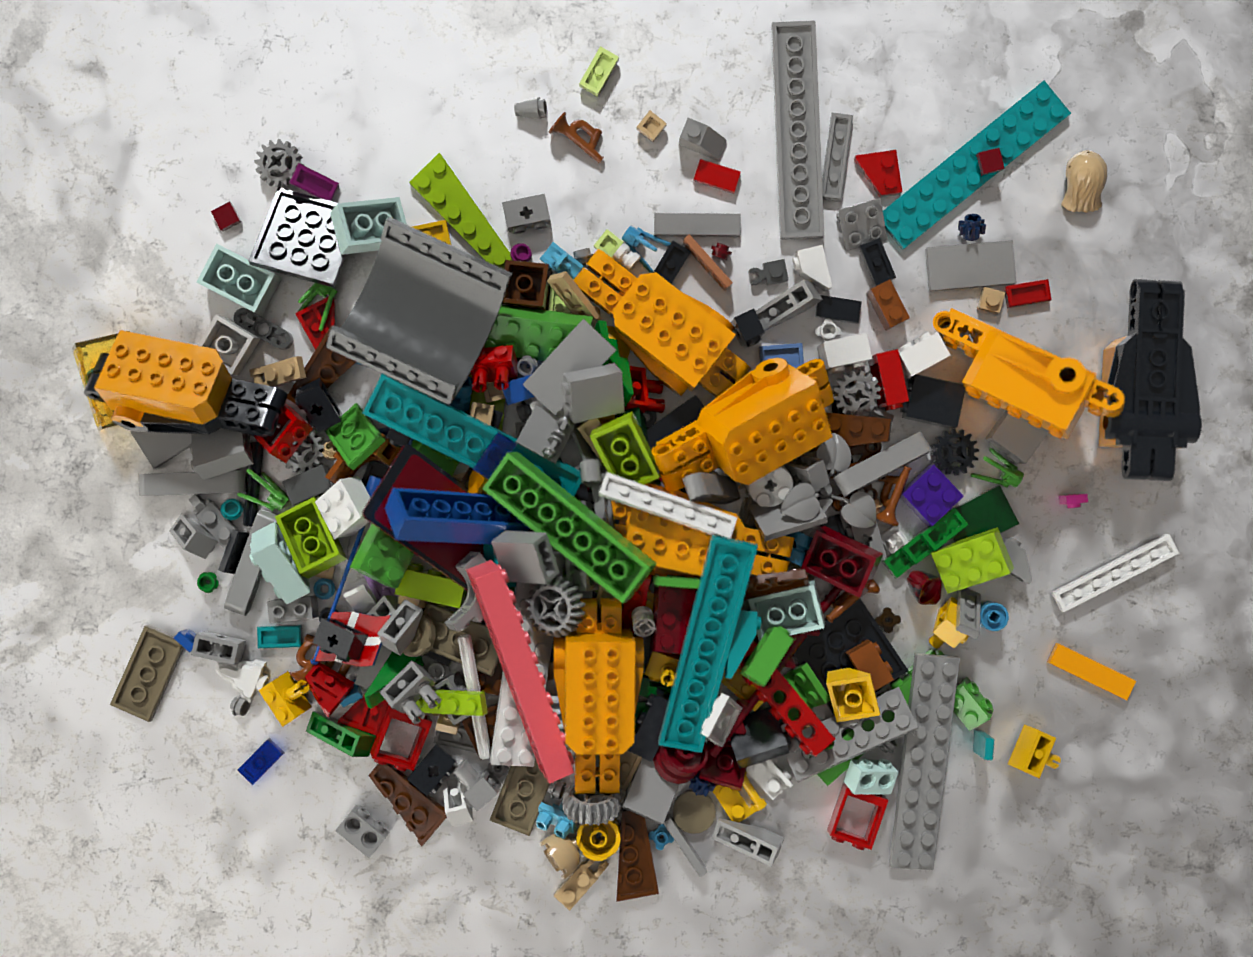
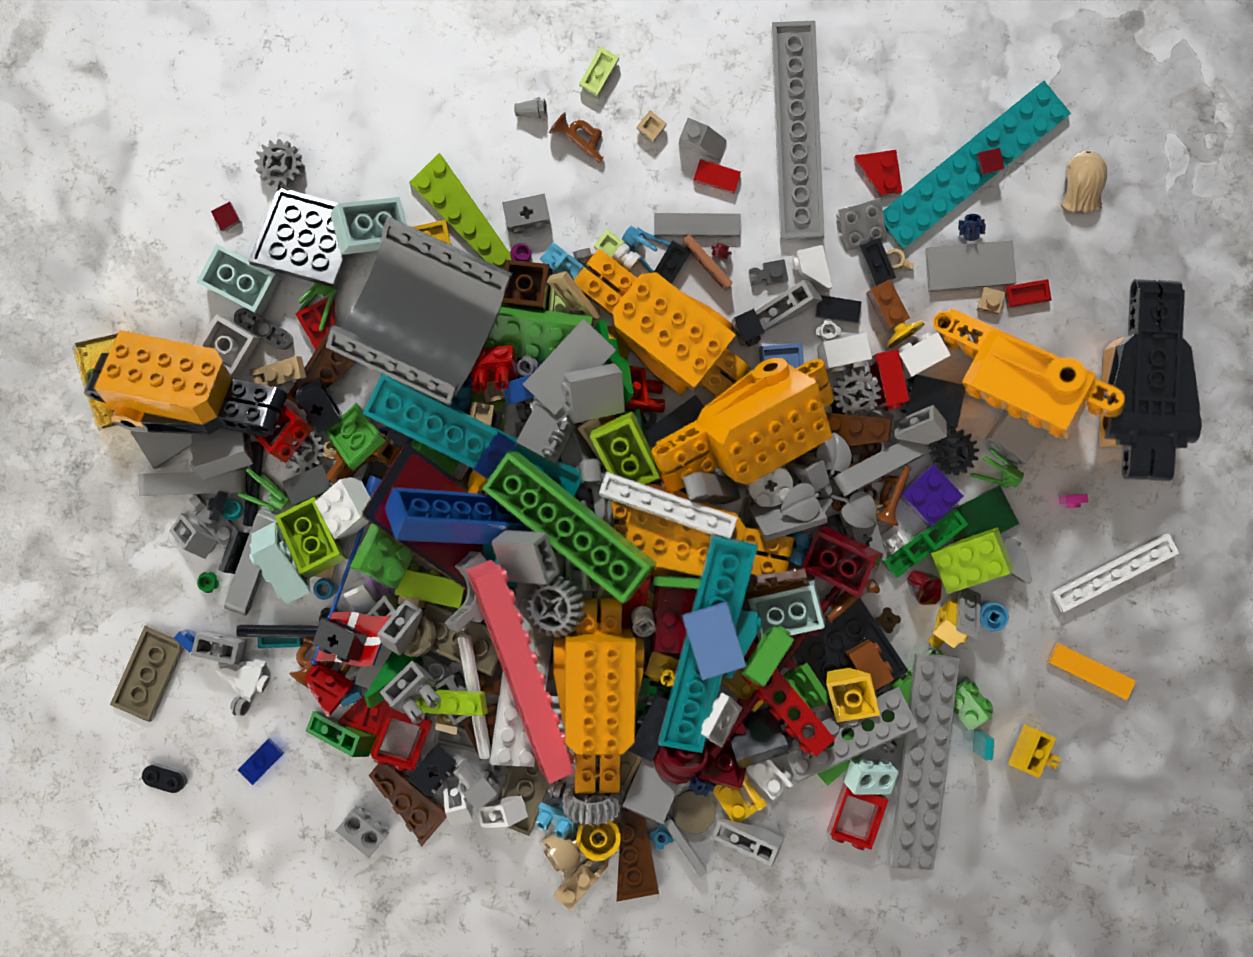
yellow brick [258,671,312,727] -> none
light grey brick [267,595,319,624] -> none
magenta tile [289,163,339,201] -> none
light grey tile [822,112,853,202] -> none
none -> black plate [142,763,187,793]
none -> black plate [207,491,227,521]
none -> black axle [236,625,318,638]
none -> white slope [477,796,528,828]
none -> medium blue tile [682,602,746,680]
none -> tan piece [886,248,915,270]
none -> yellow dish [886,321,925,349]
none -> light grey slope [894,405,947,444]

